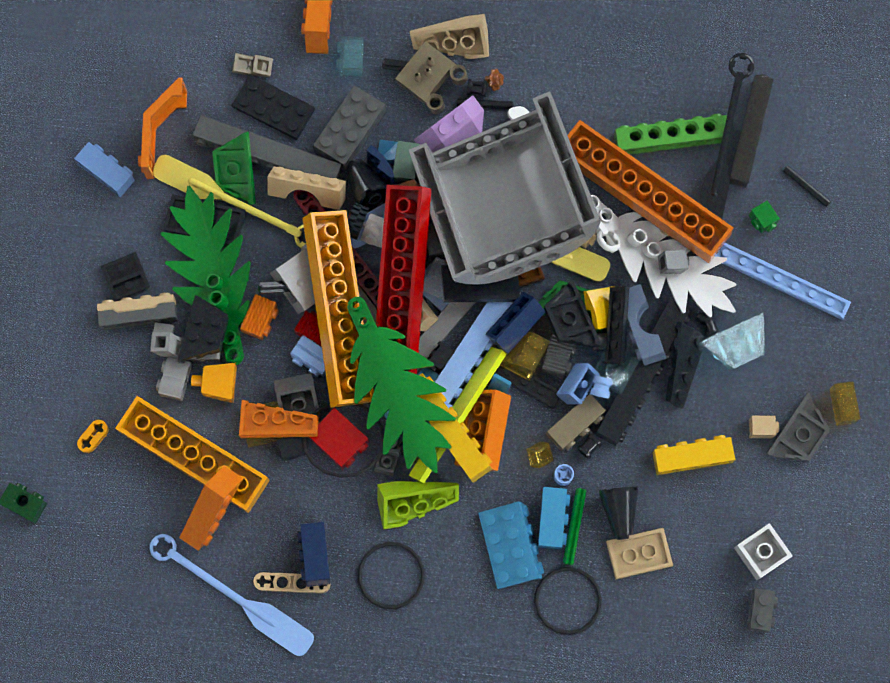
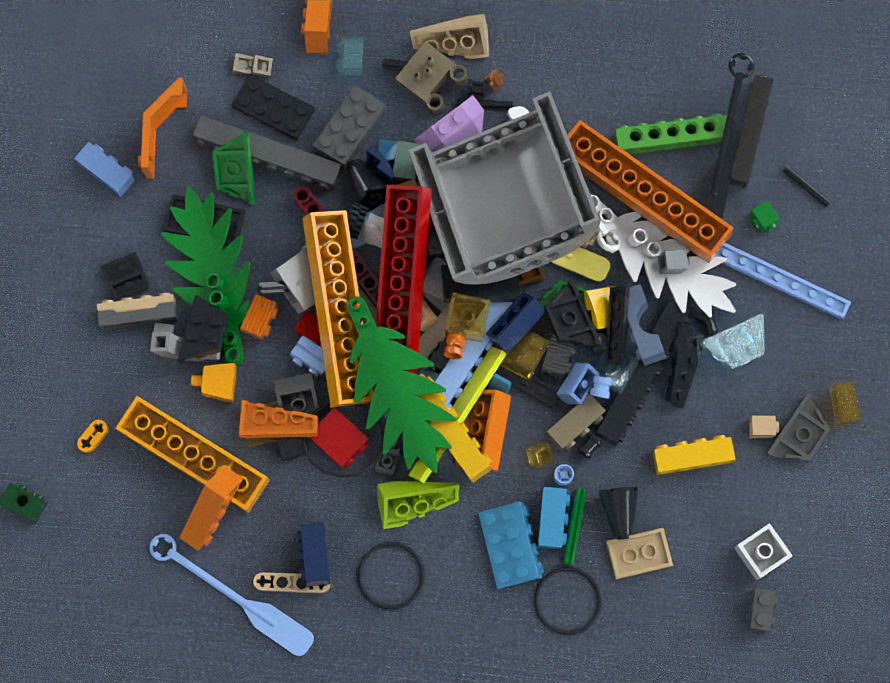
light yellow piece [153,155,306,248] -> none
light grey brick [156,357,192,401] -> none
tan arch [268,166,346,210] -> none
none -> orange wheel [443,334,466,359]
none -> clear yellow slope [444,293,491,343]

